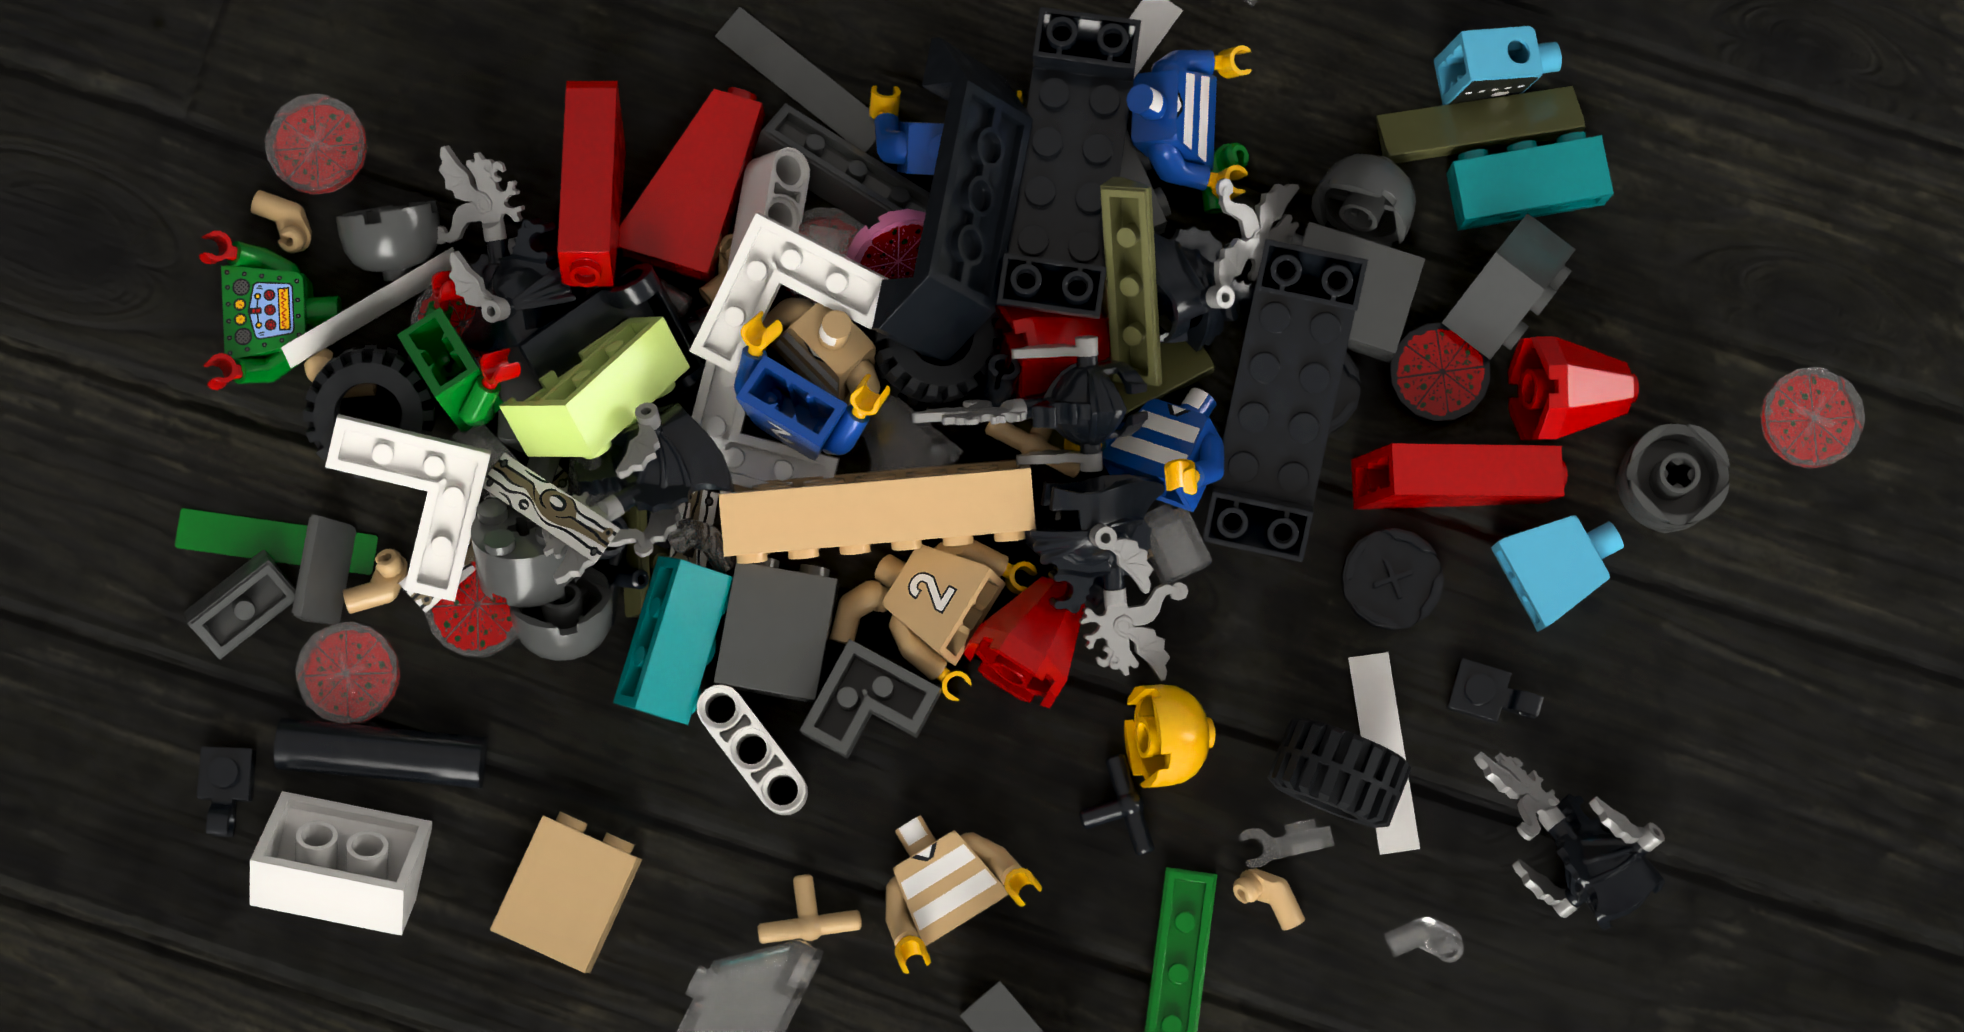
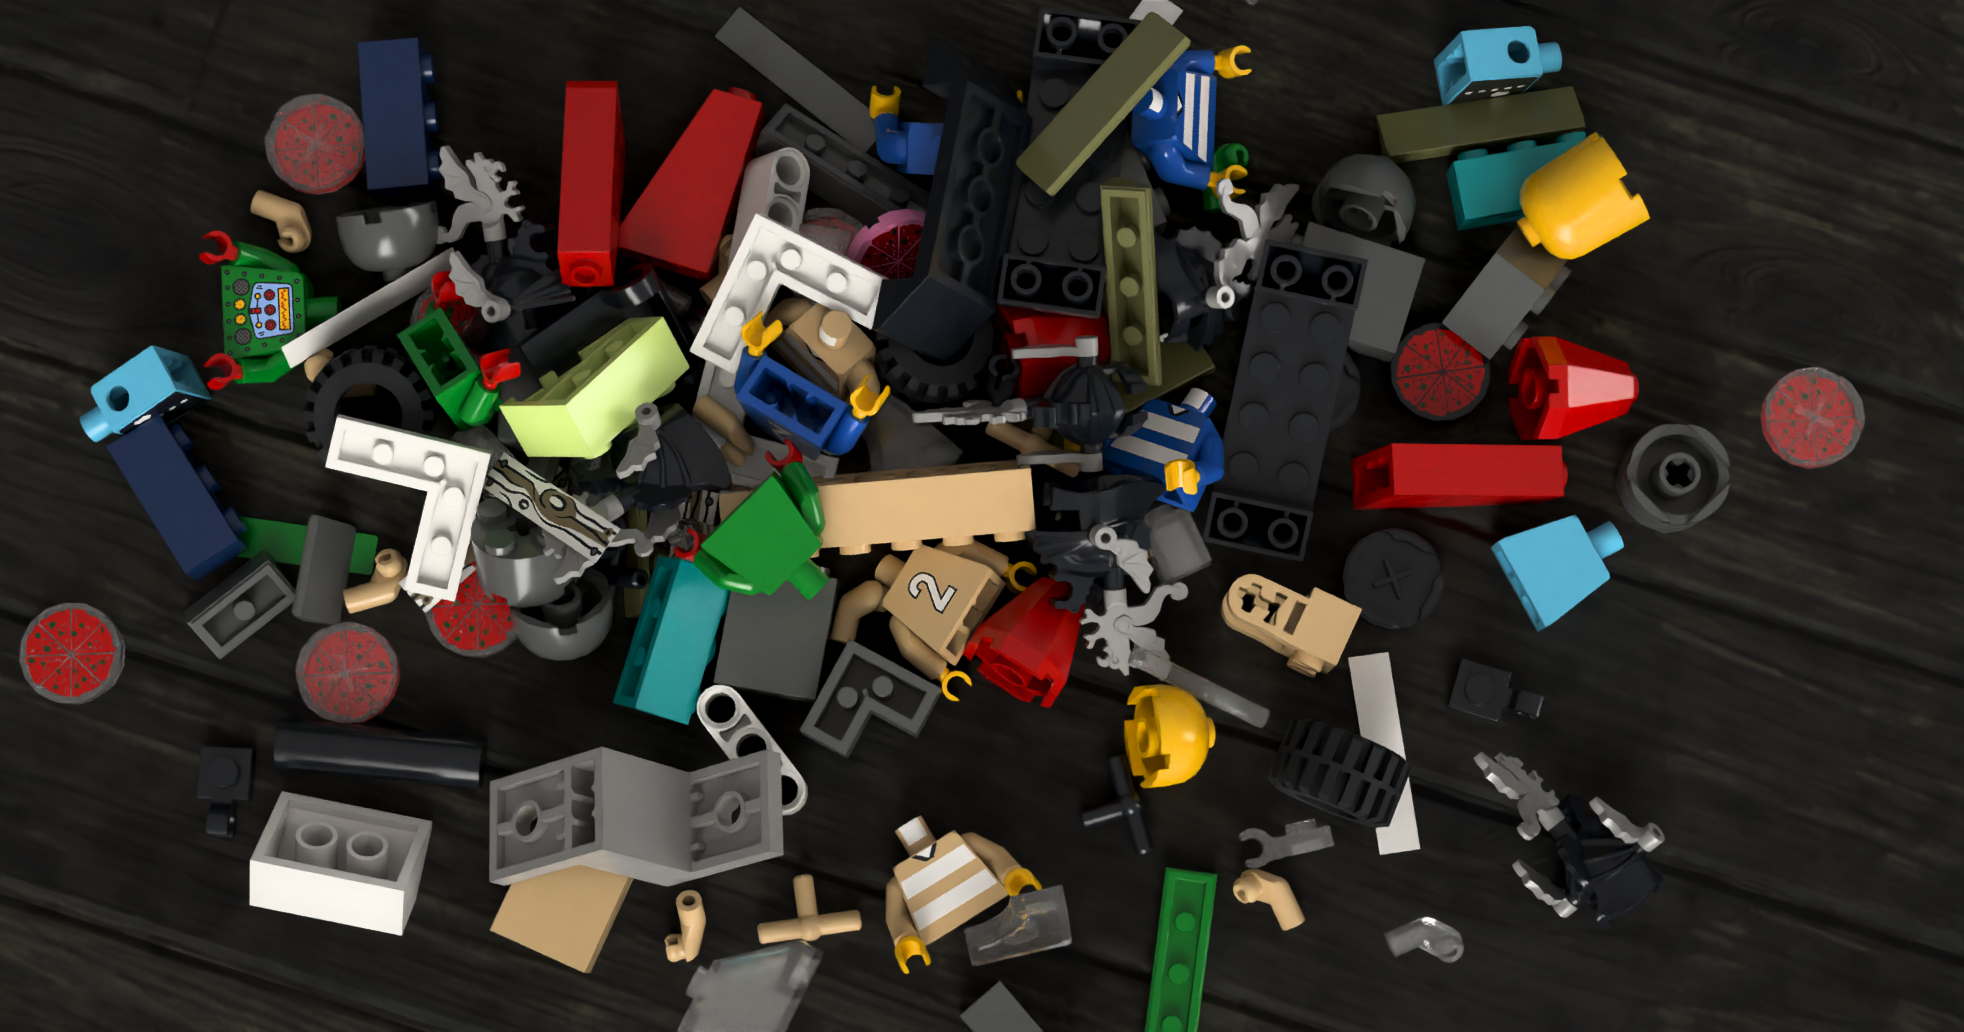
none -> tile [19,603,126,705]
none -> medium azure torso [80,345,212,442]
none -> dark blue brick [106,414,249,581]
none -> dark blue brick [357,37,443,201]
none -> light grey bracket [489,747,784,887]
none -> tan arm [665,890,706,962]
none -> green torso [674,439,830,601]
none -> tan arm [692,395,754,467]
none -> clear tile [964,885,1072,966]
none -> olive slope [1016,12,1191,196]
none -> clear bar [1128,645,1270,728]
none -> tan brick [1221,574,1362,678]
none -> yellow cylinder [1516,132,1650,259]

